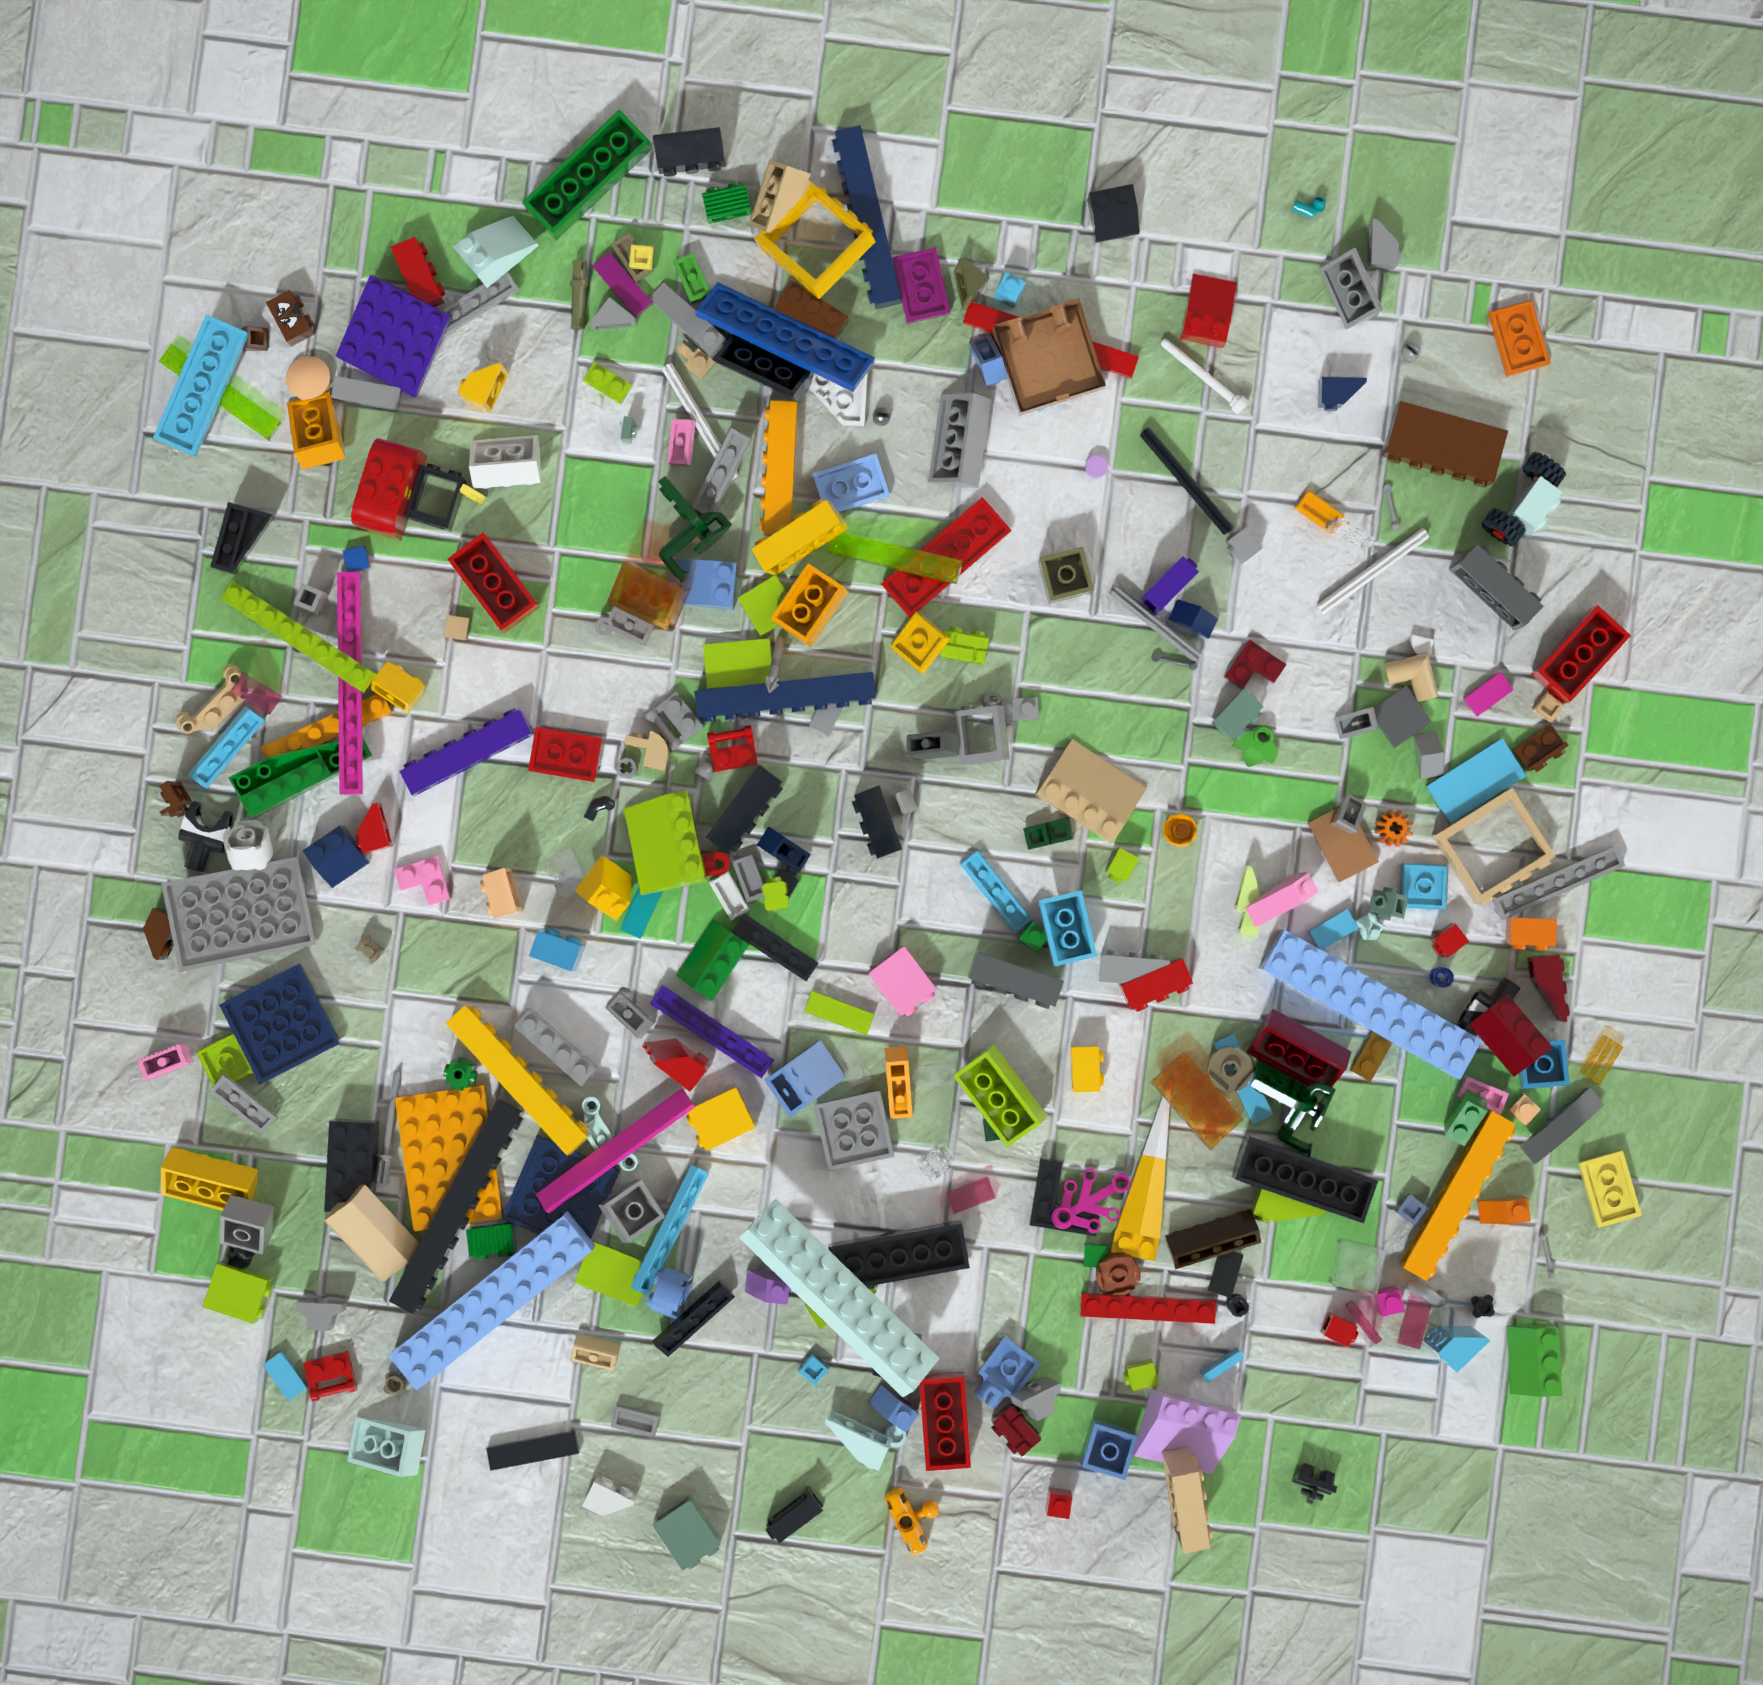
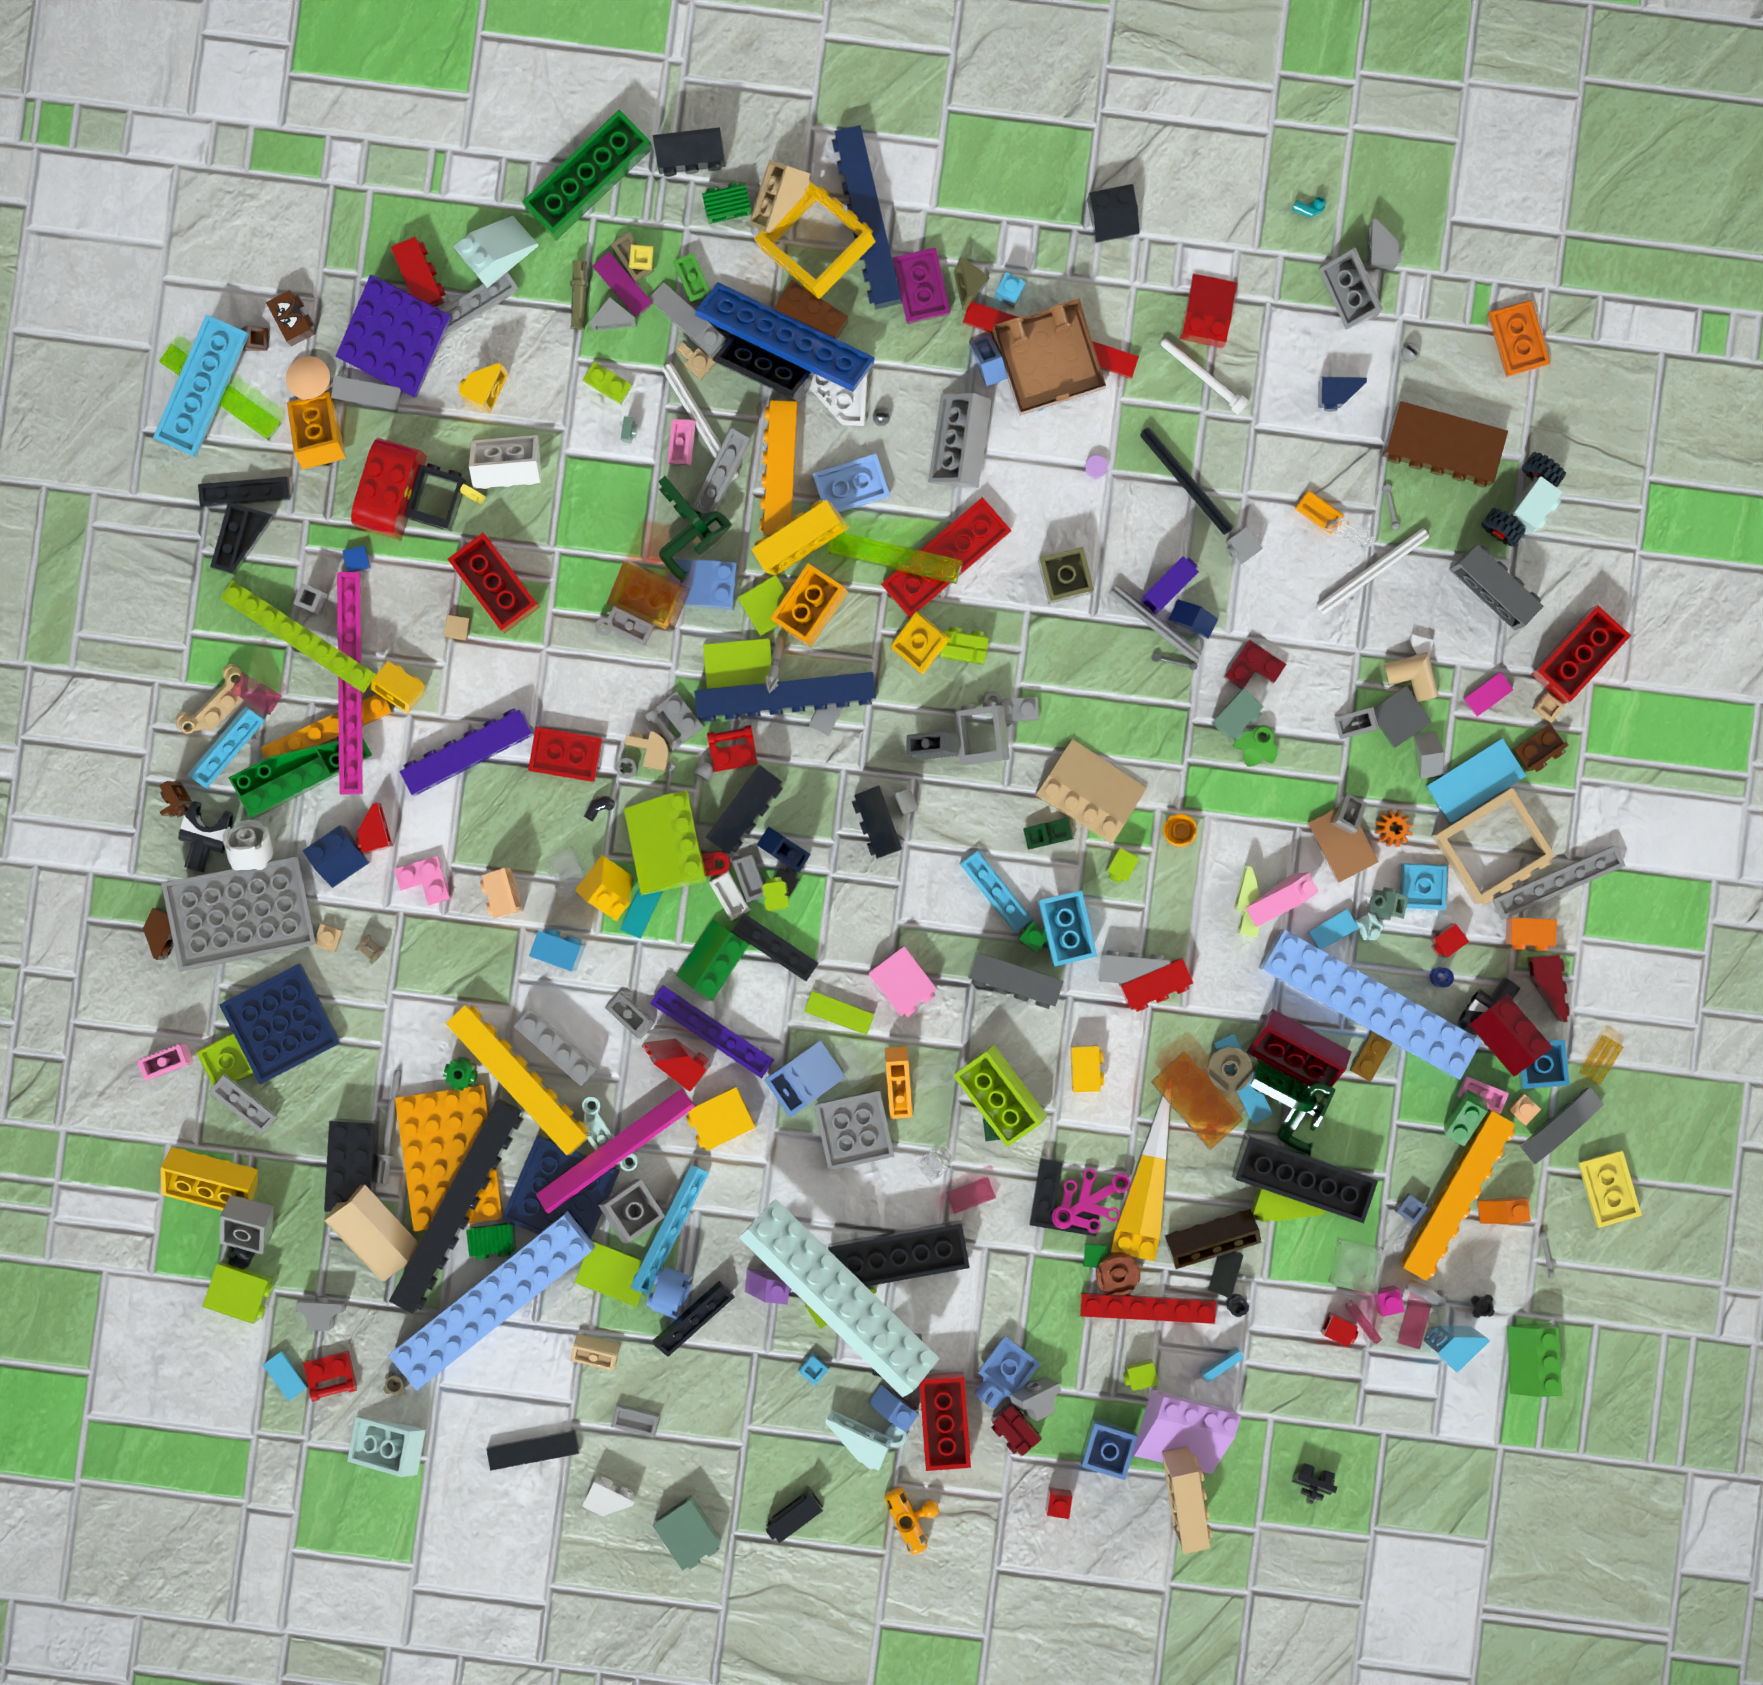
none -> black tile [198,477,291,507]
none -> tan plate [315,924,344,952]

